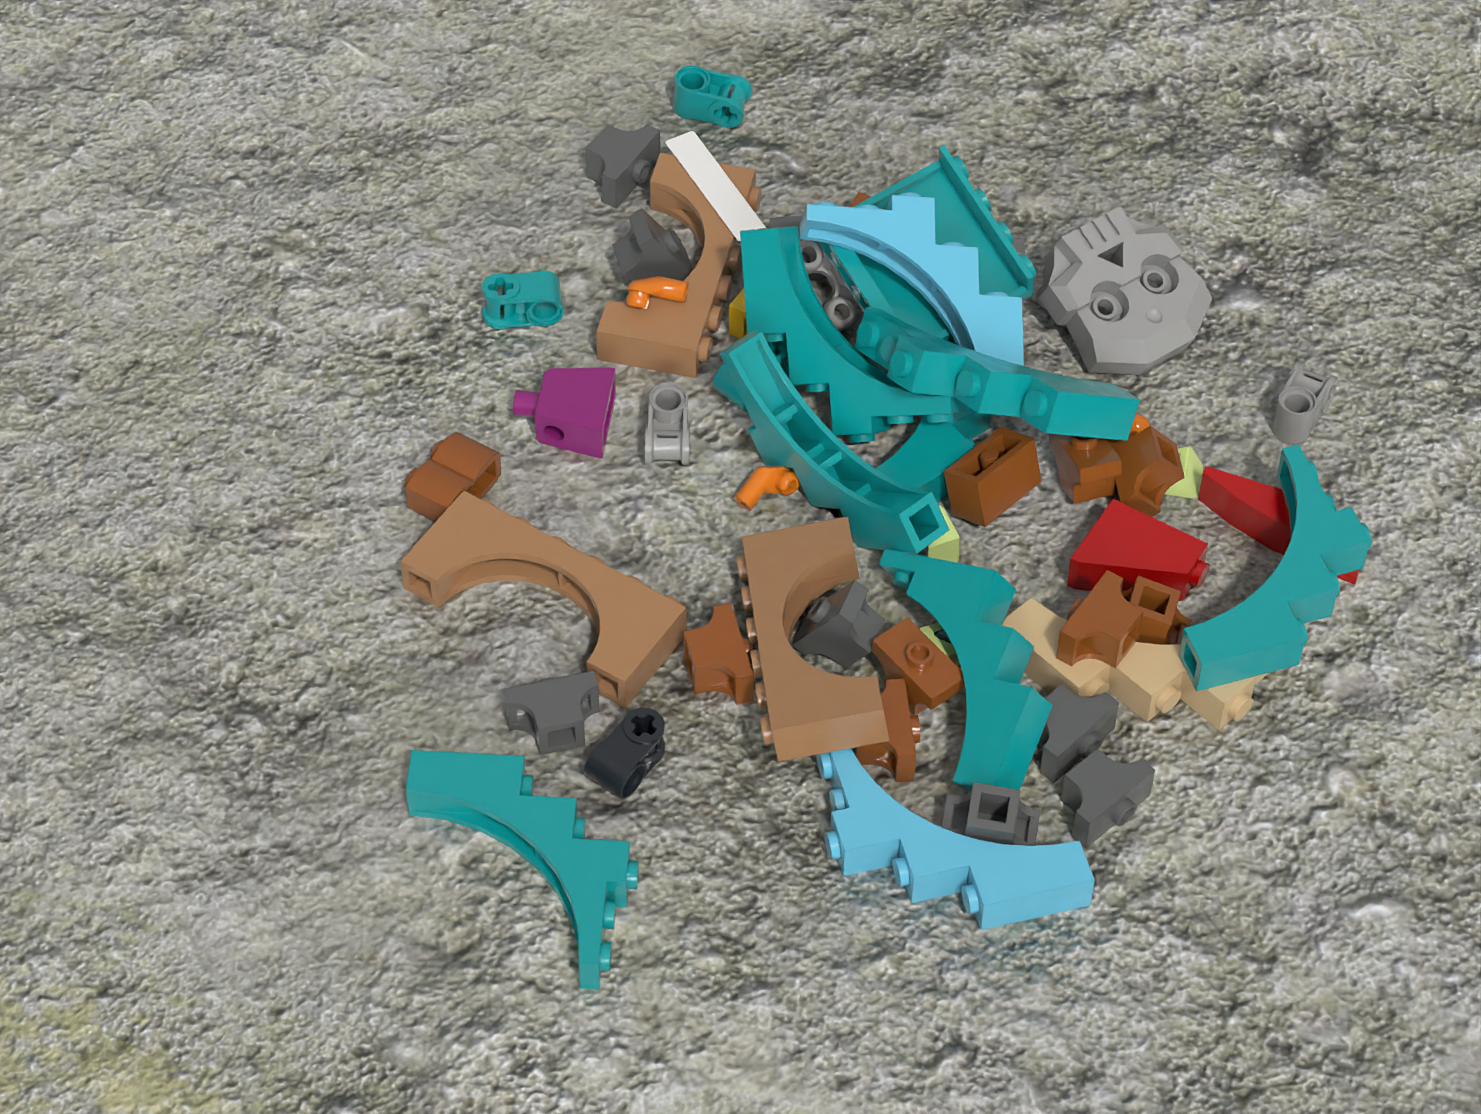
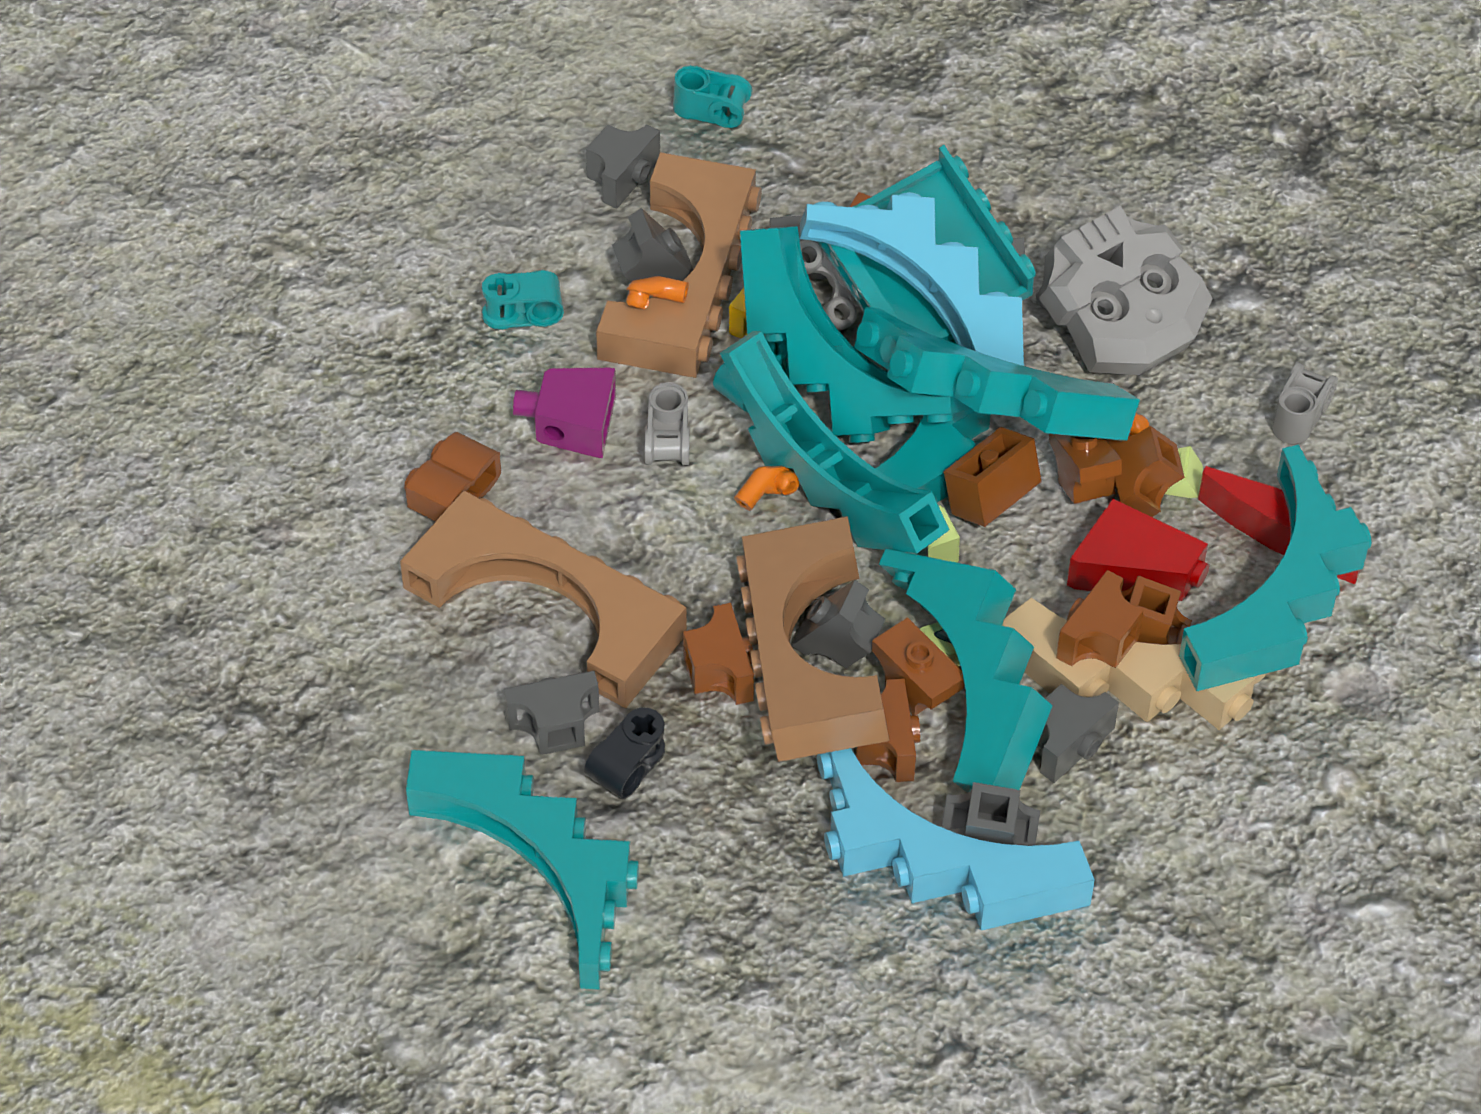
white sticker [666,131,766,241] -> none
dark grey brick [1061,748,1155,849] -> none

